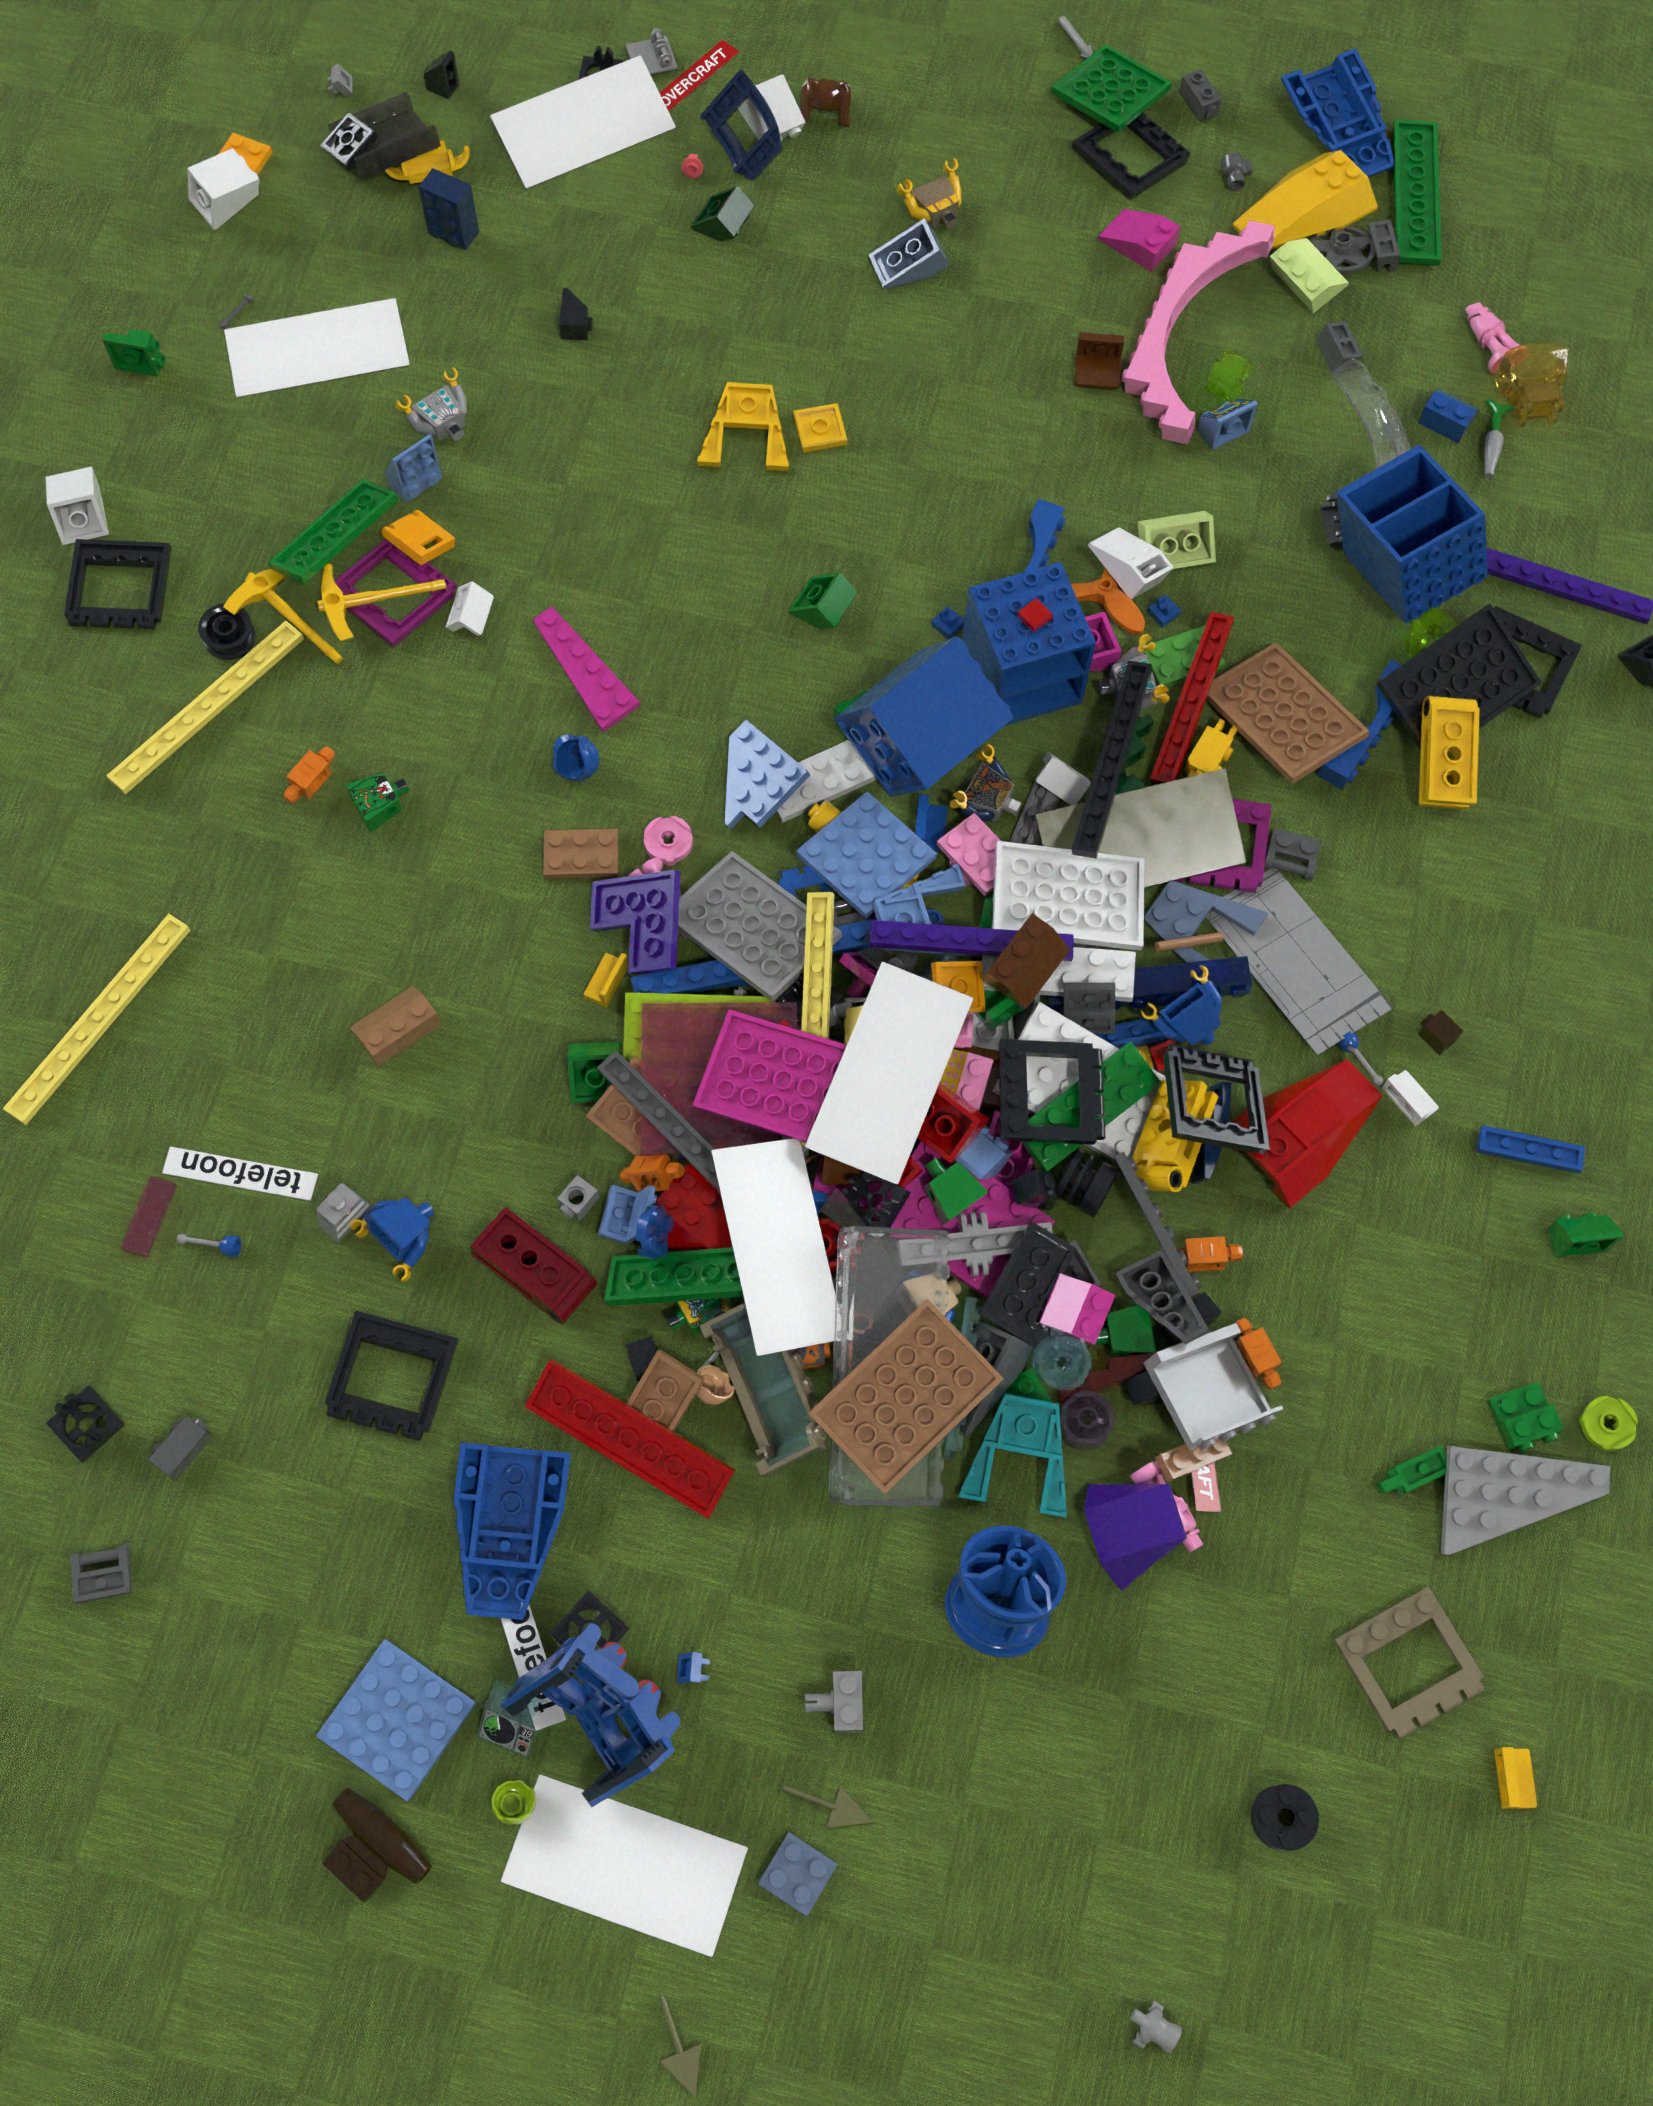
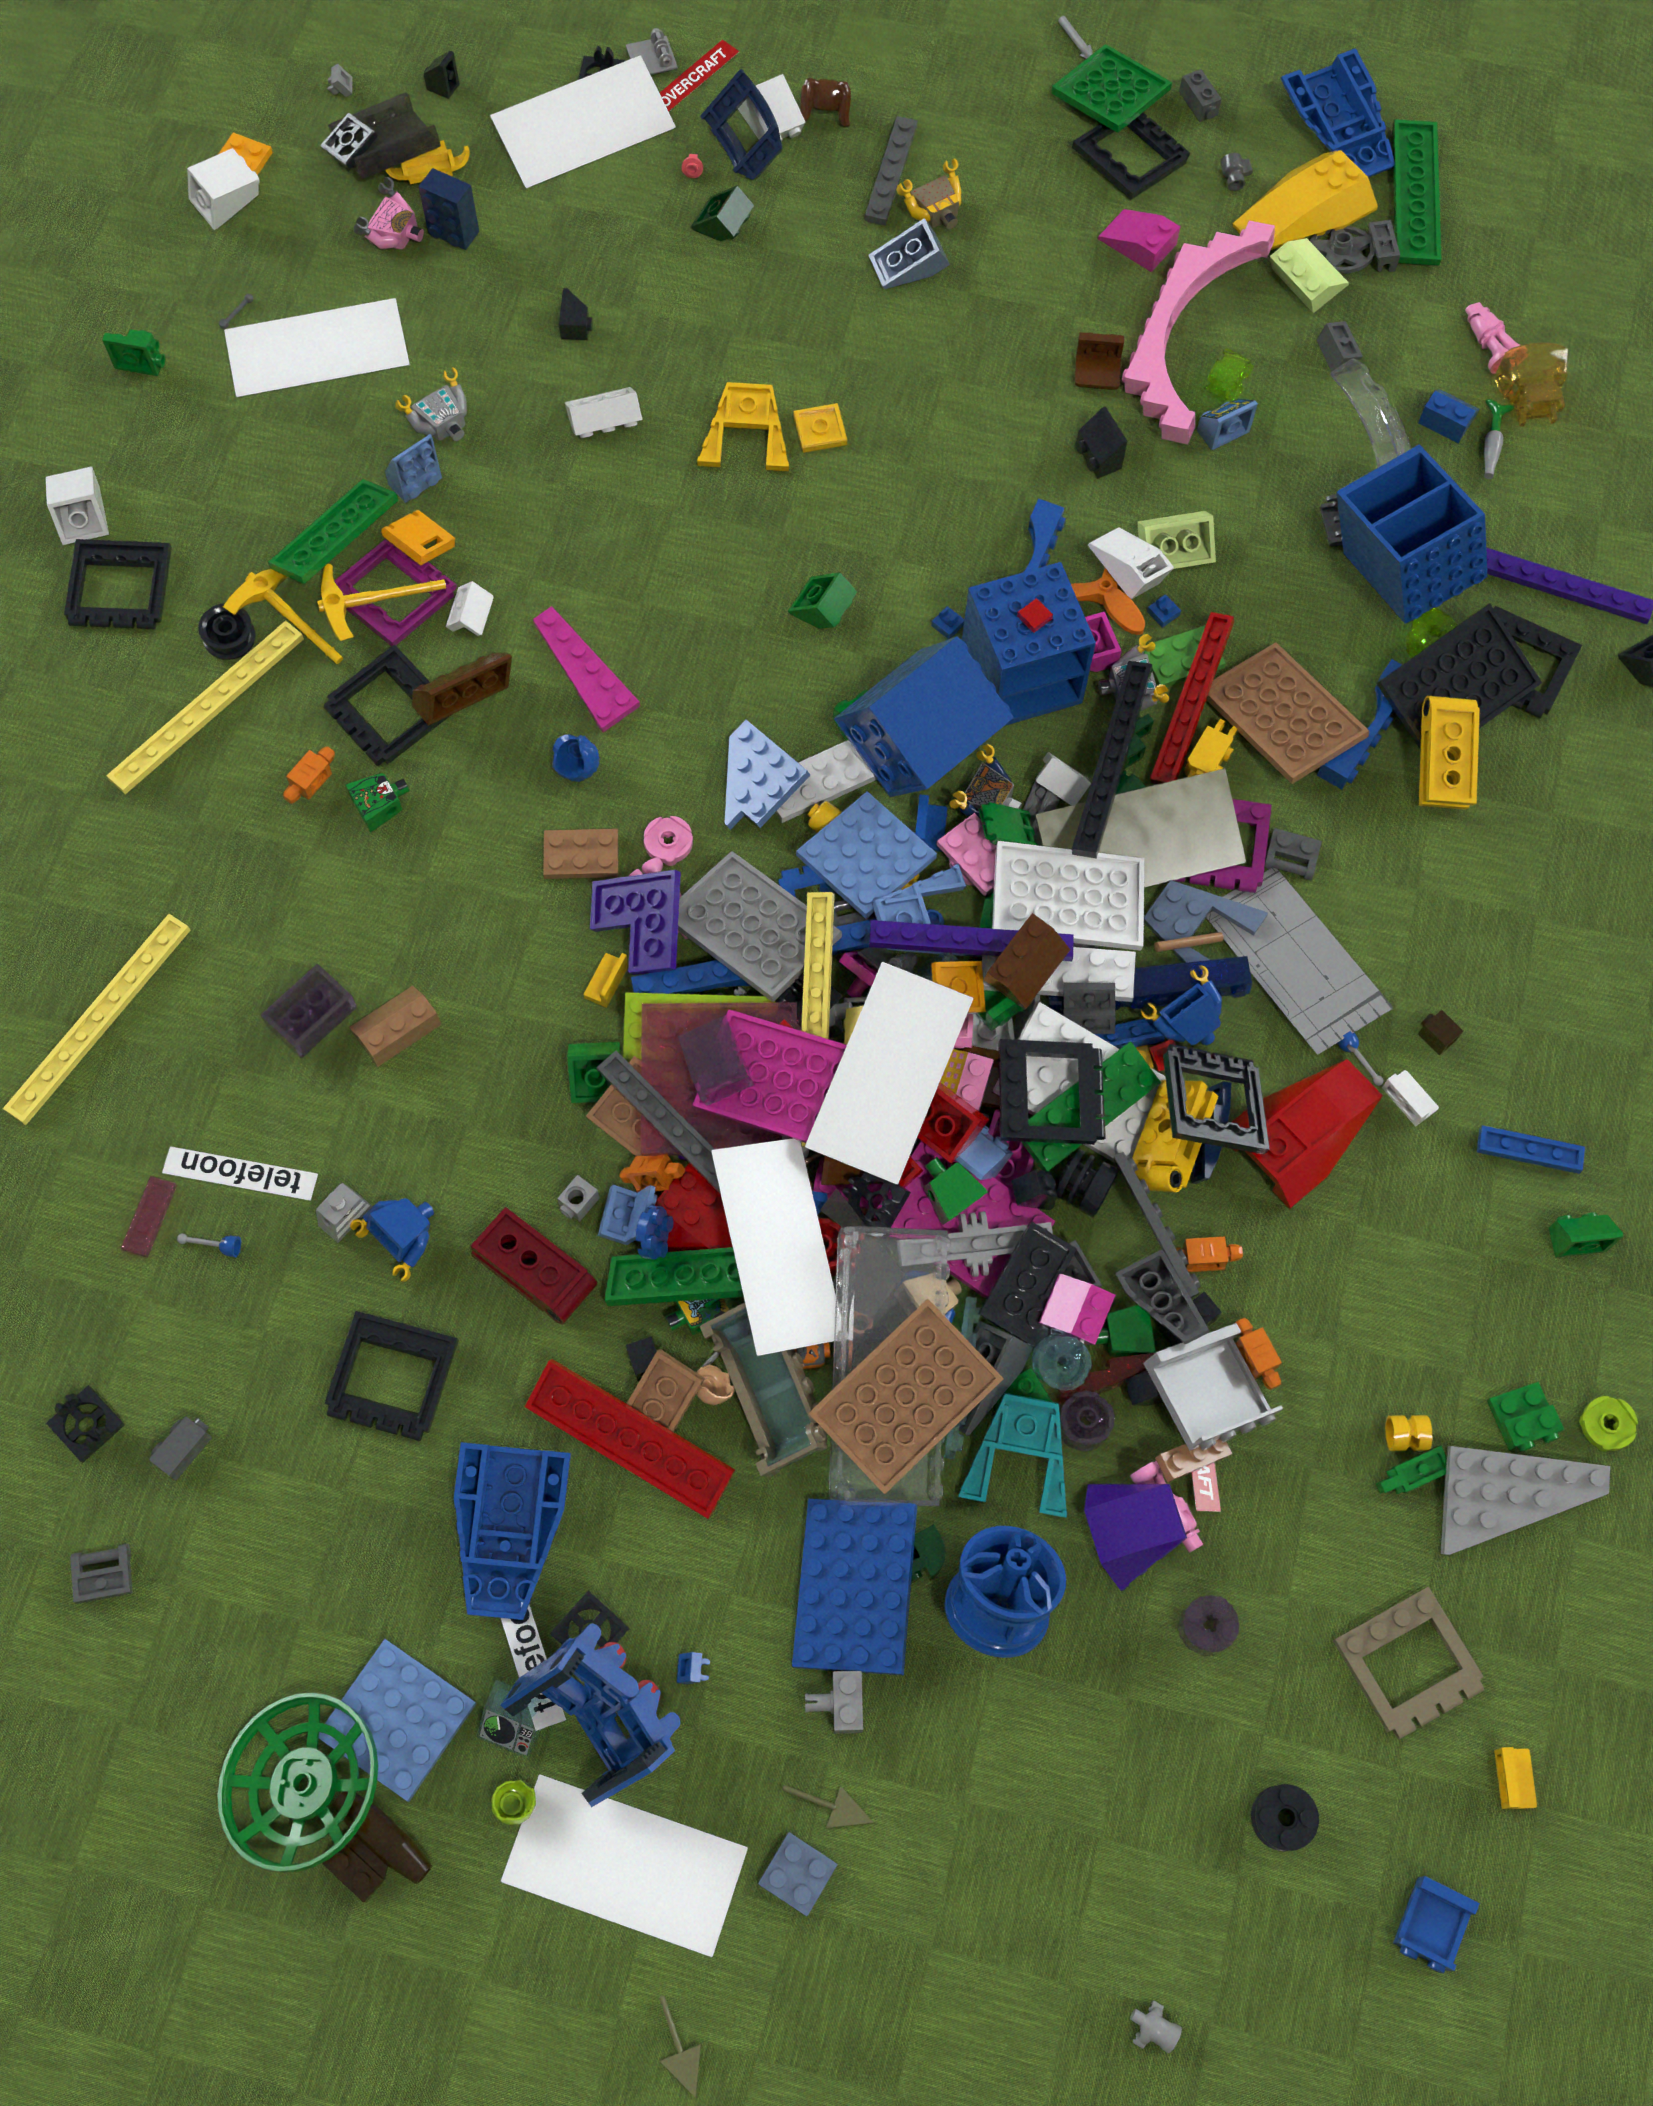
none -> green dish [217,1693,378,1873]
none -> brick [261,964,357,1059]
none -> black hinge [323,645,451,766]
none -> bright pink torso [353,177,424,249]
none -> reddish brown slope [412,653,512,726]
none -> white slope [564,387,642,438]
none -> clear purple slope [678,1015,755,1106]
none -> blue plate [792,1499,917,1675]
none -> dark grey plate [865,116,918,226]
none -> dark green brick [911,1524,946,1584]
none -> green plate [978,802,1038,846]
none -> black slope [1075,406,1128,479]
none -> clear purple brick [1178,1595,1239,1657]
none -> yellow wheel [1385,1415,1432,1451]
none -> blue panel [1393,1876,1480,1974]

